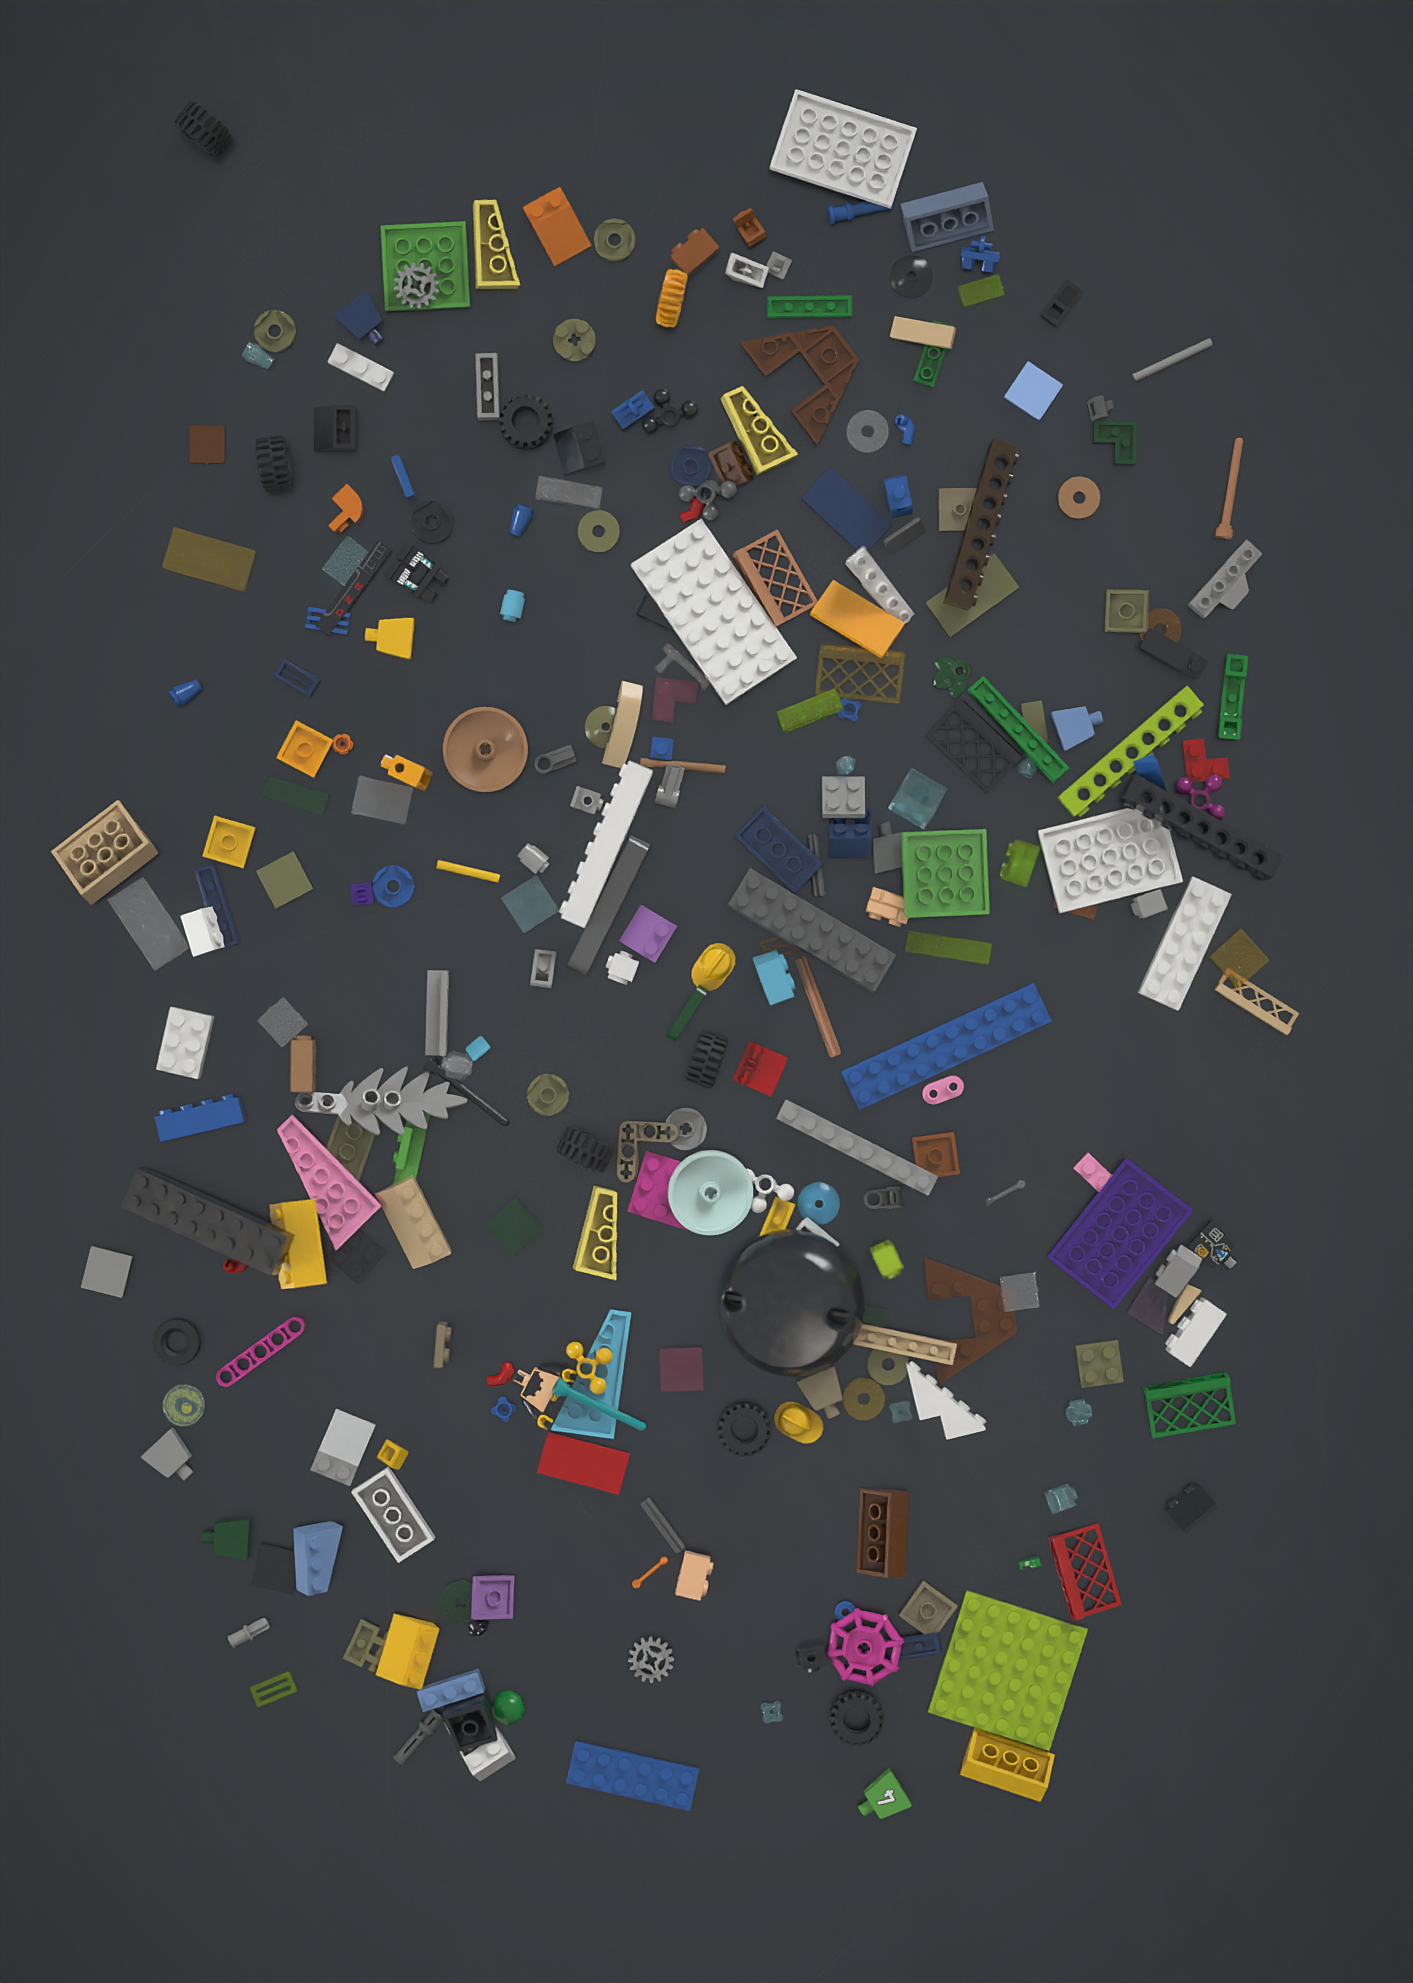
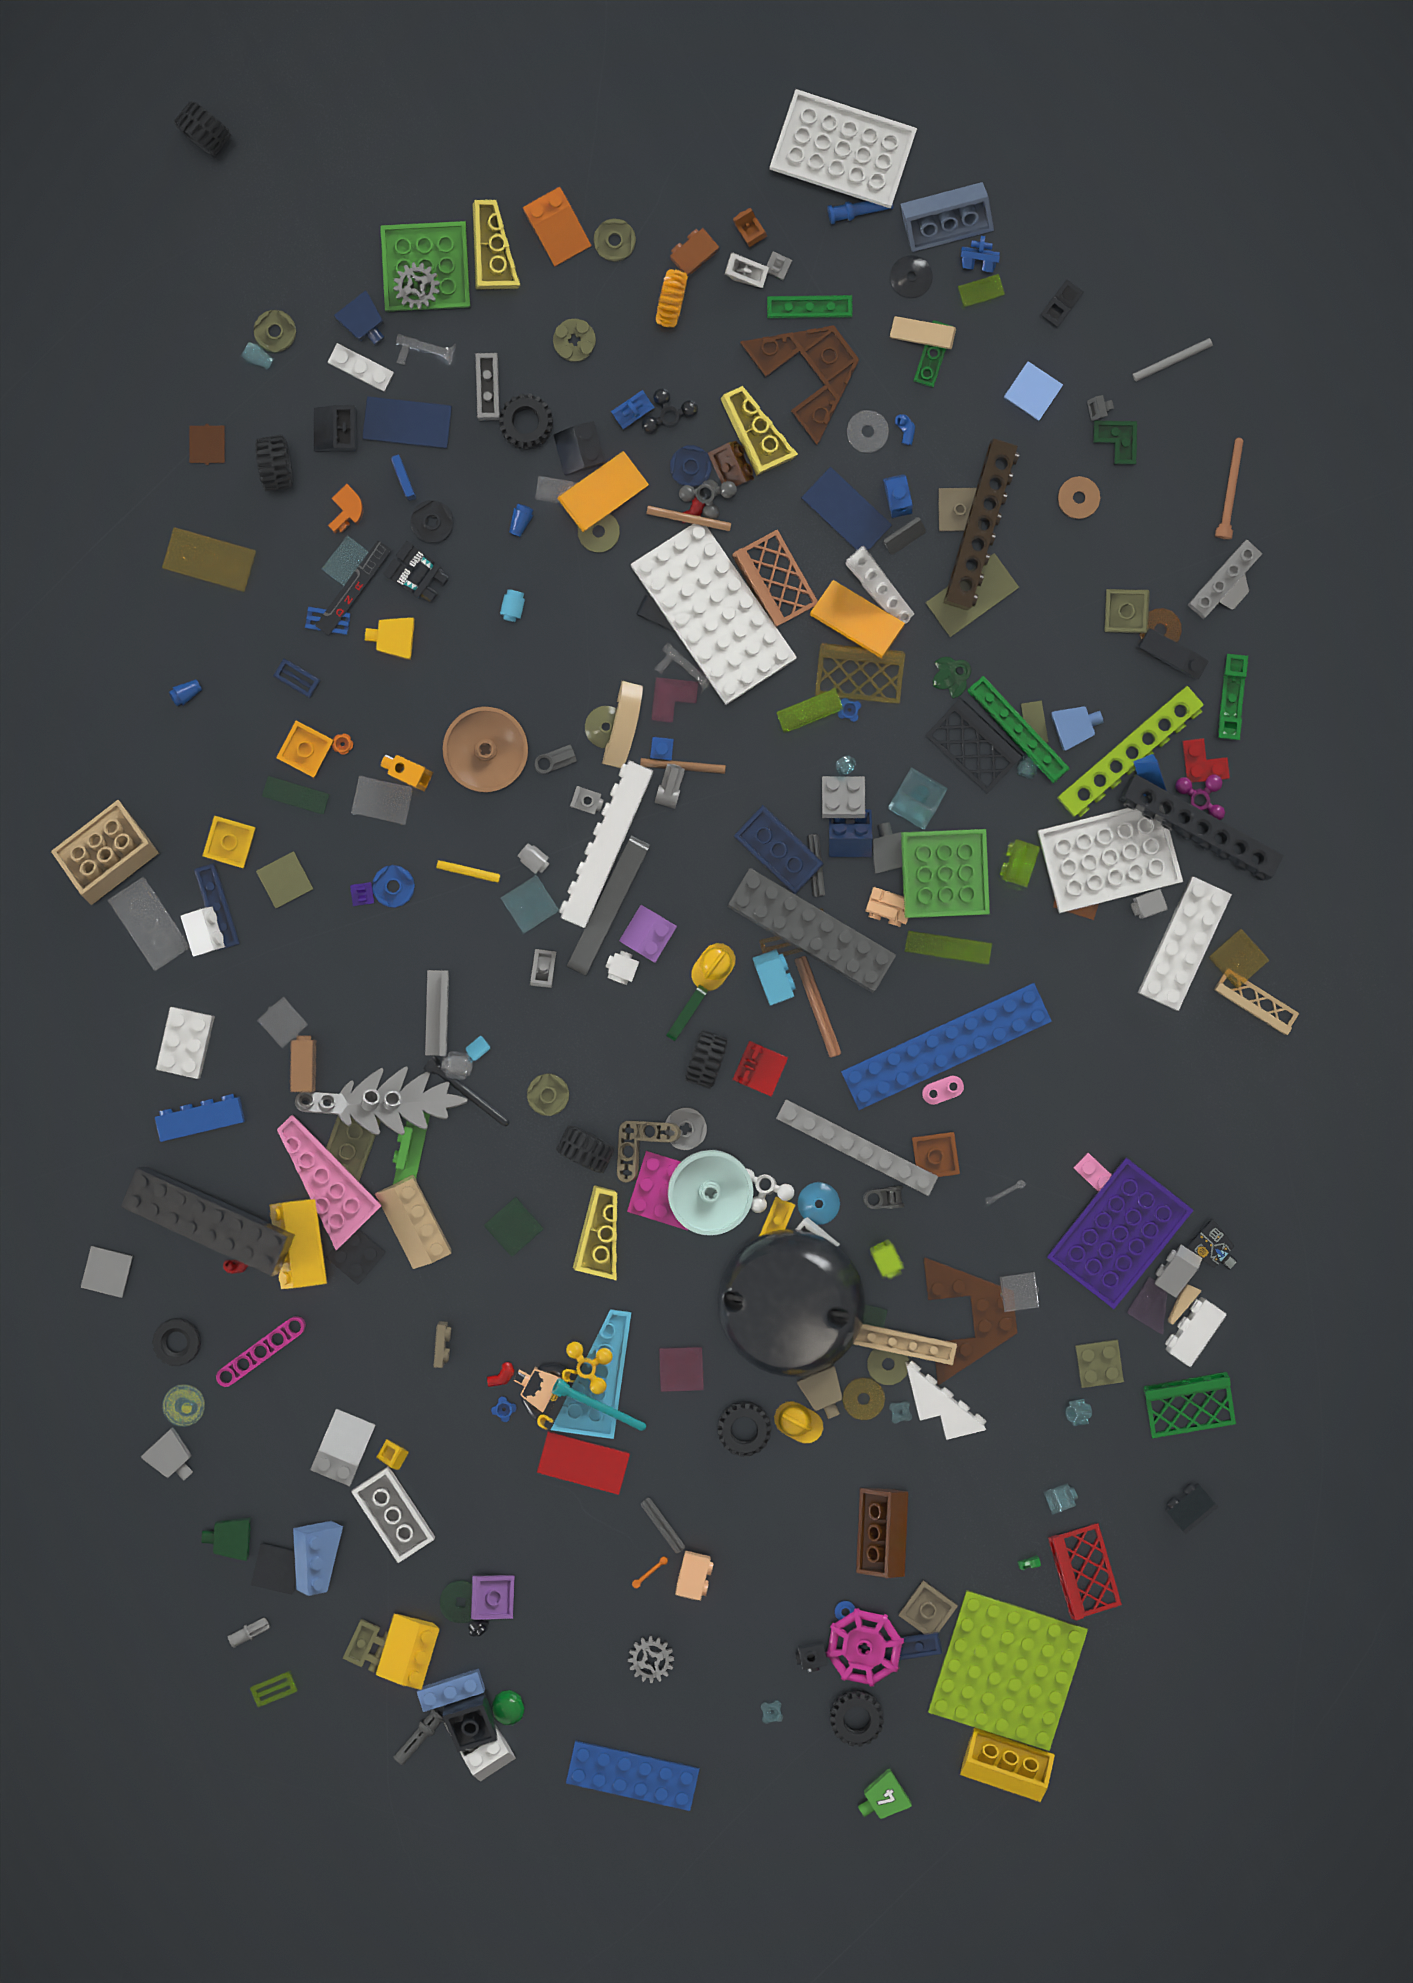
none -> dark blue tile [362,396,452,449]
none -> clear piece [396,334,456,366]
none -> light orange tile [558,451,649,532]
none -> medium nougat bar [646,506,731,531]

